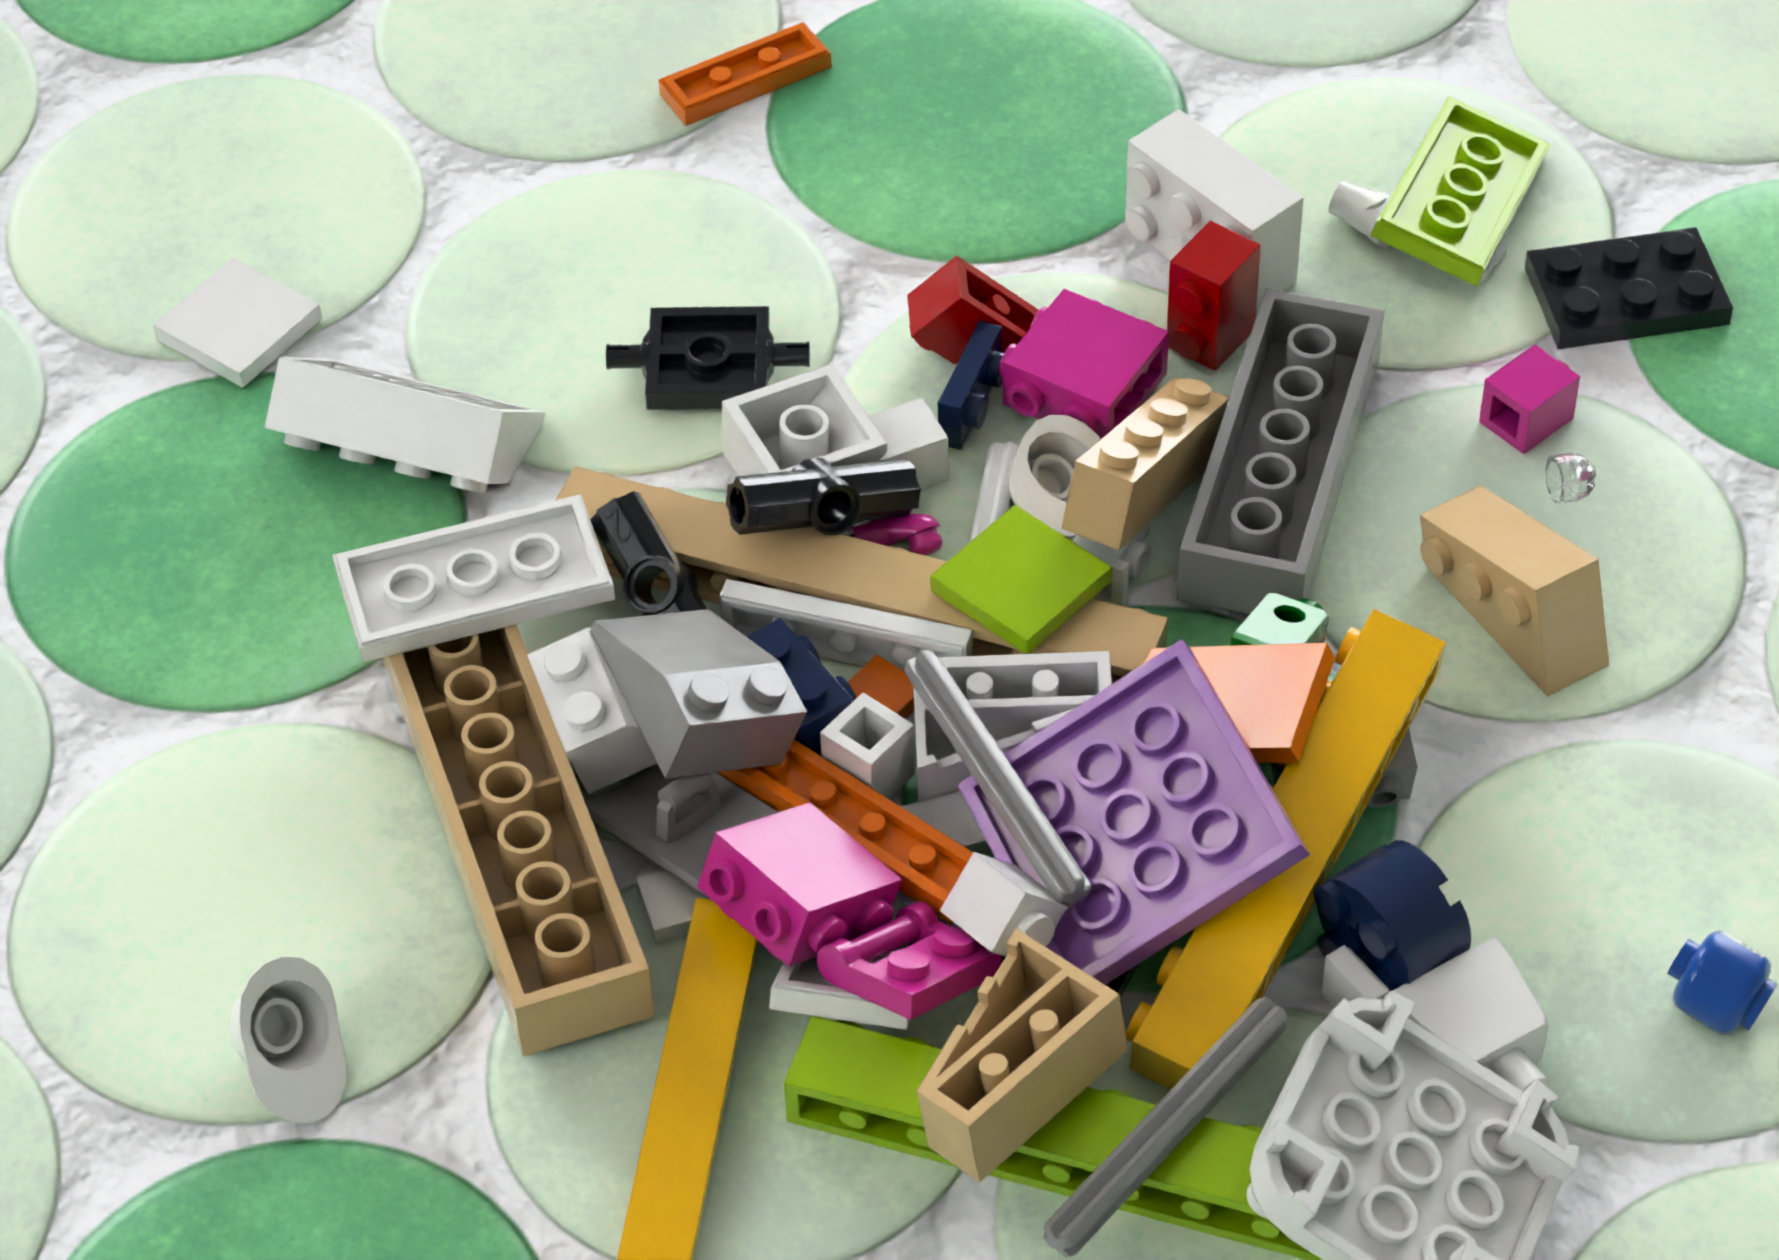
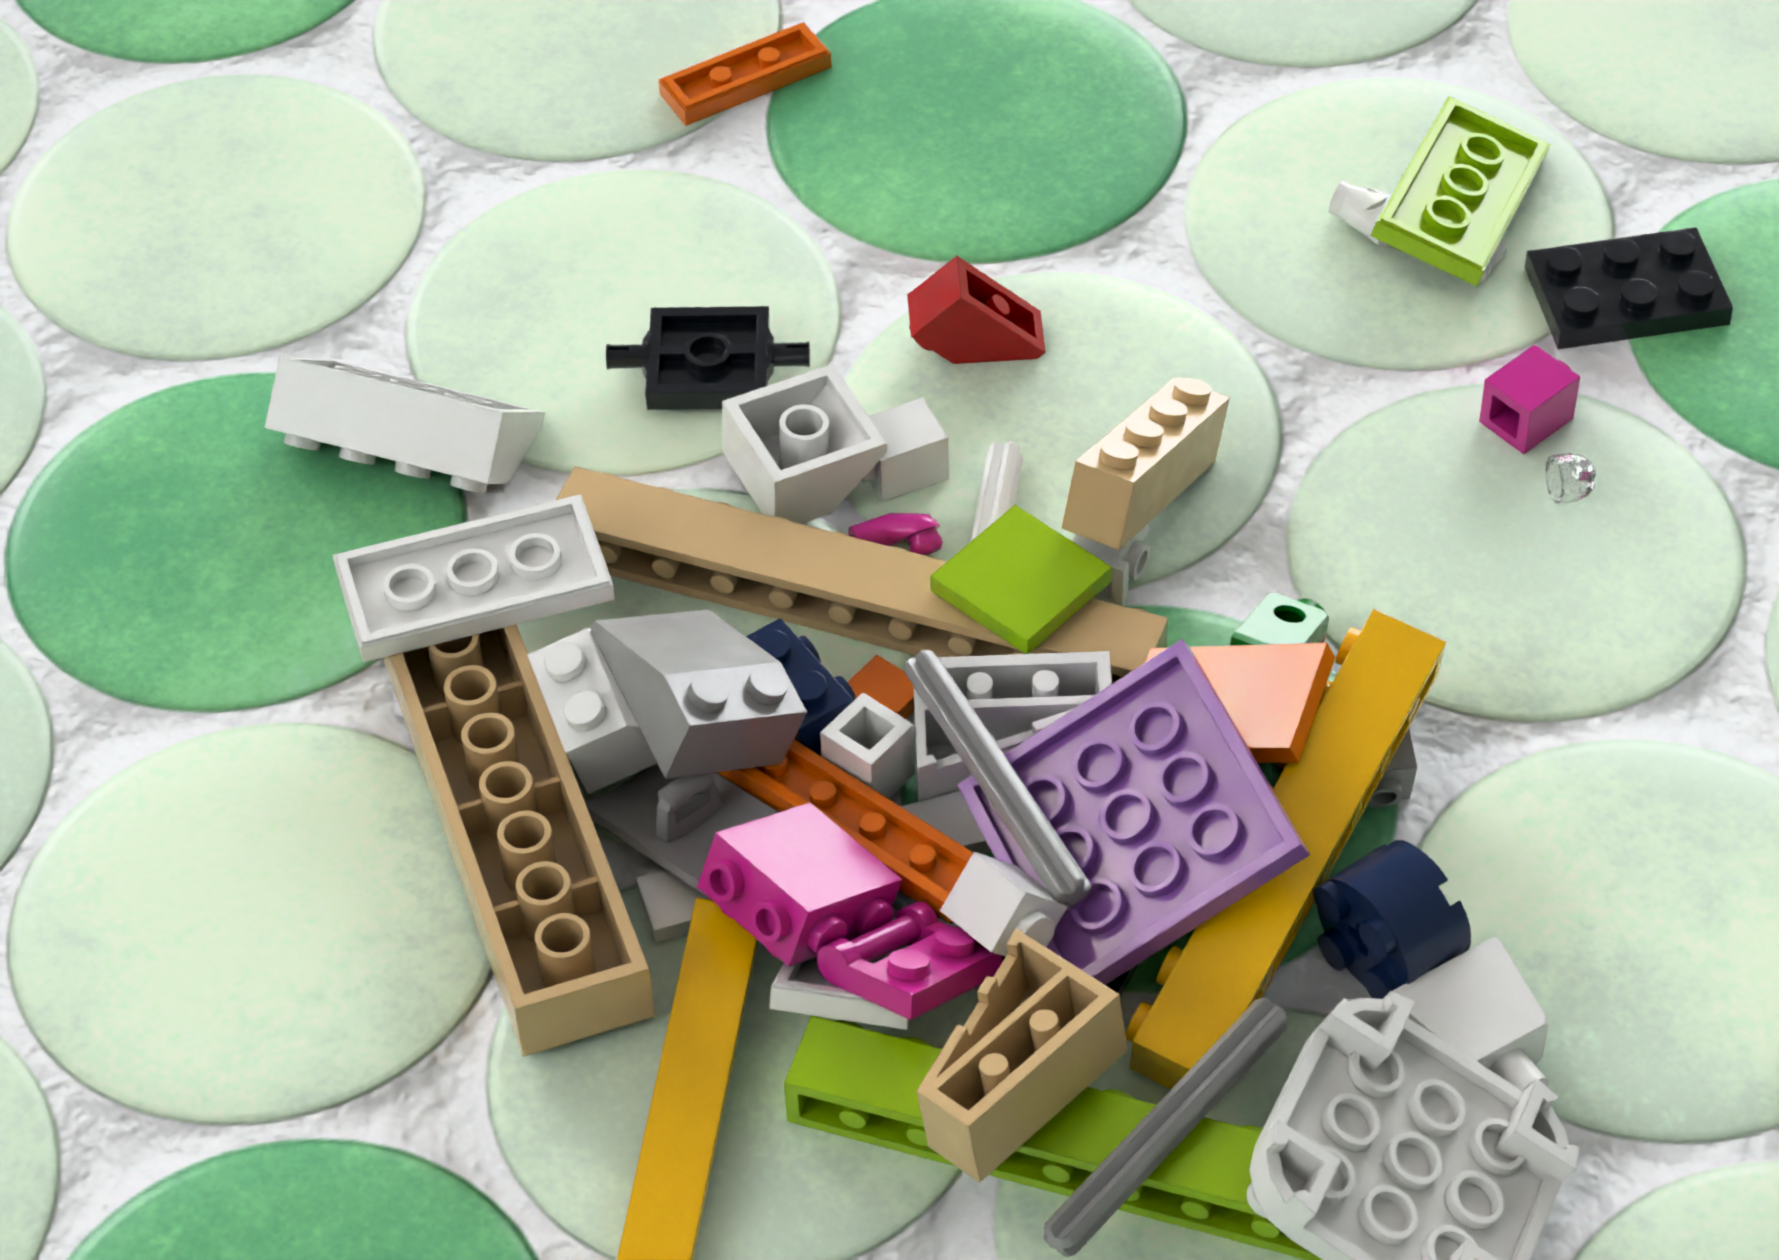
white tile [153,258,322,388] -> none
white piece [228,956,347,1124] -> none
black piece [590,491,707,616] -> none
white tile [720,579,972,671] -> none
black piece [726,457,921,536] -> none
dark blue plate [938,321,1004,450] -> none
dark pink brick [999,288,1169,439] -> none
white piece [1008,415,1101,538] -> none
white brick [1125,109,1304,310] -> none
red brick [1167,220,1261,371] -> none
light grey brick [1177,288,1384,614] -> none
white tile [1321,945,1389,1009] -> none
tan wedge [1420,486,1609,697] -> none
blue head [1667,931,1778,1035] -> none

